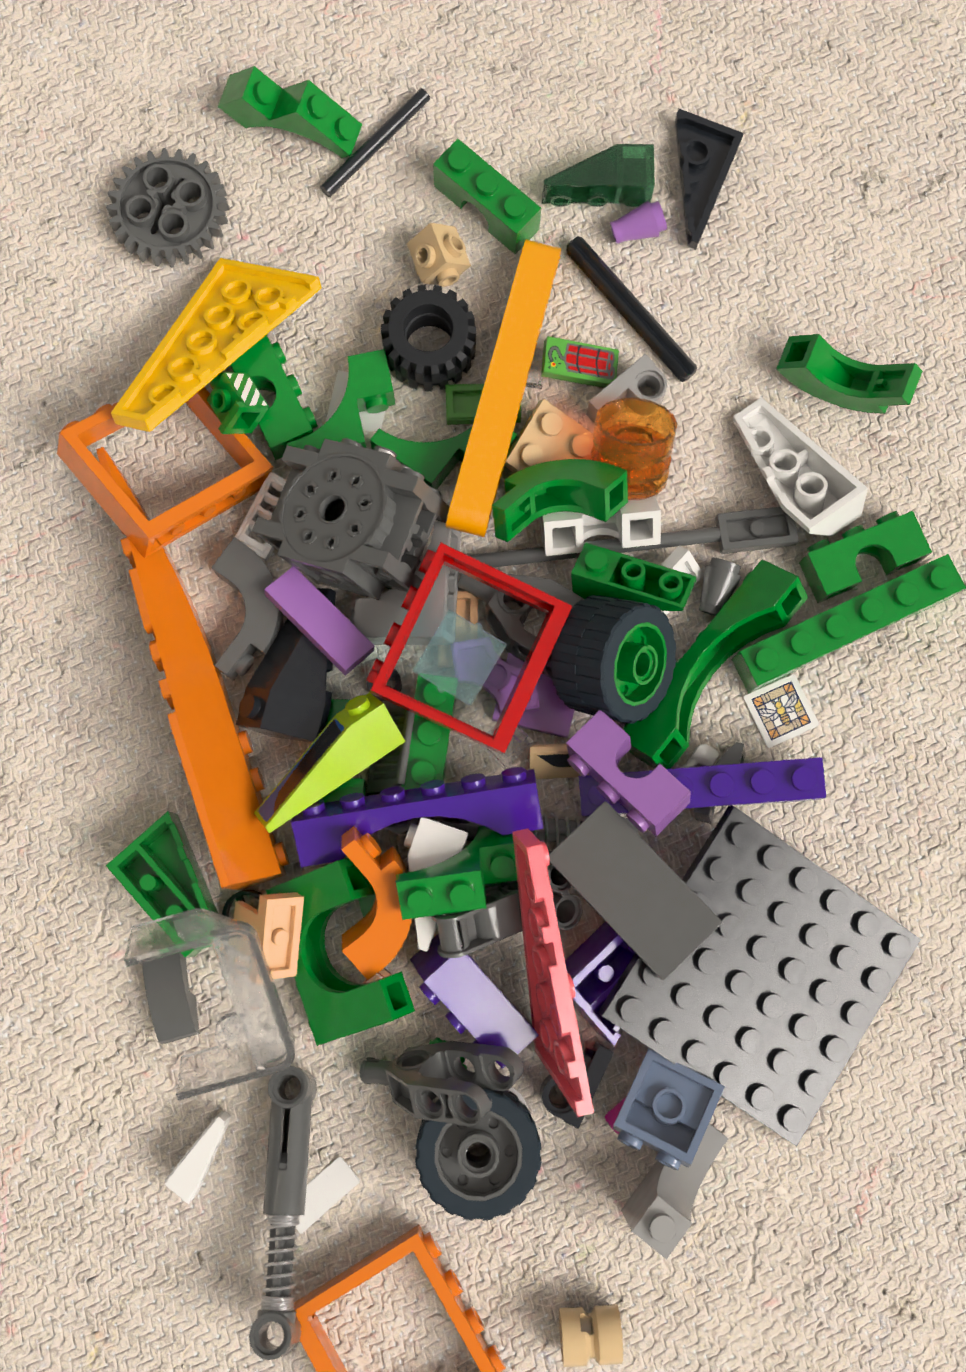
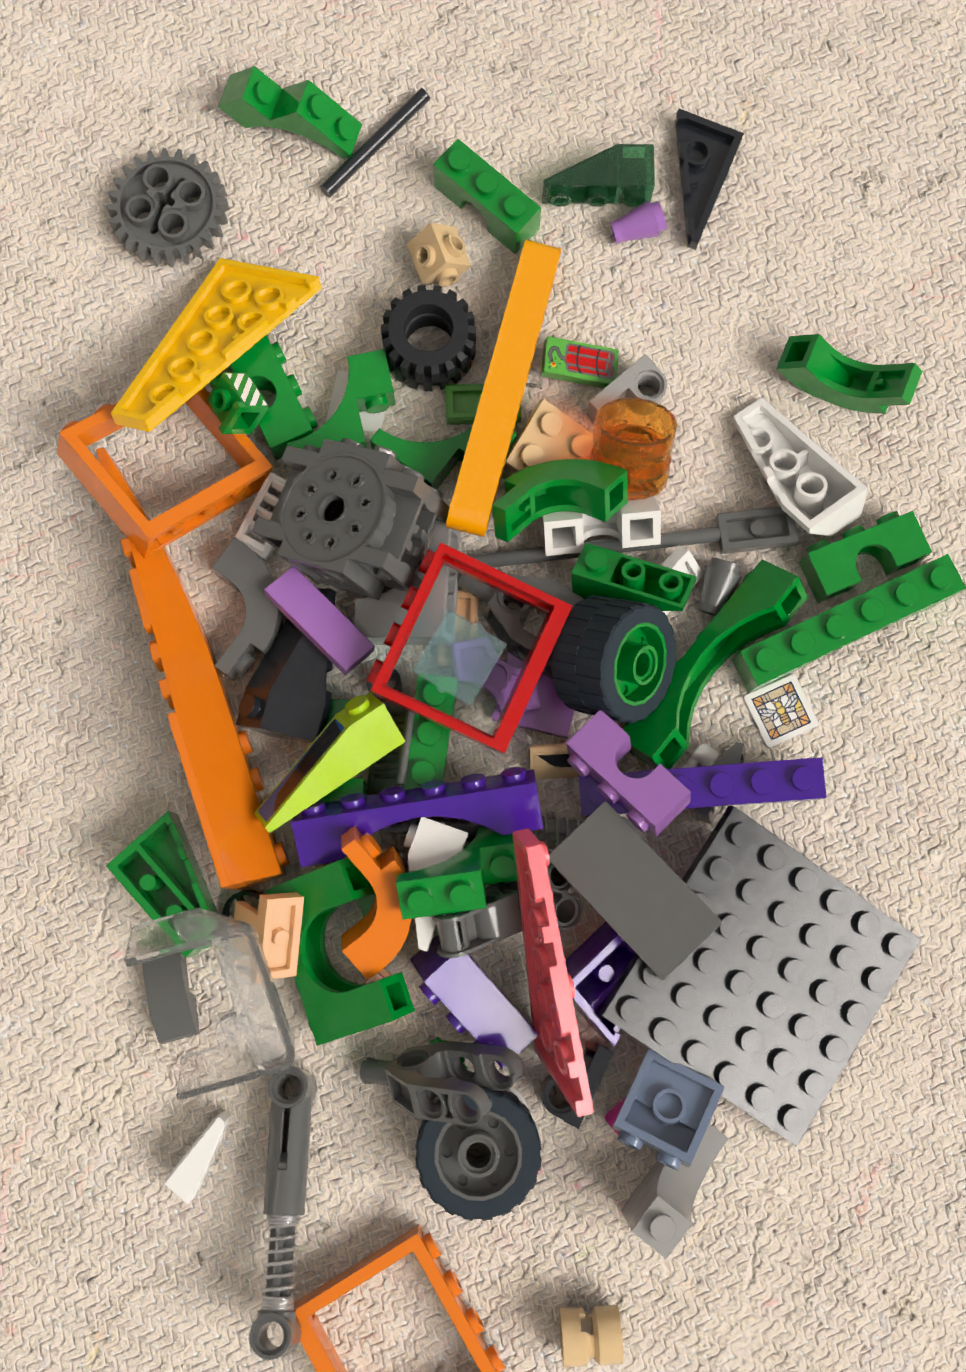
white sticker [296,1157,360,1234] -> none
black axle [566,236,697,382] -> none

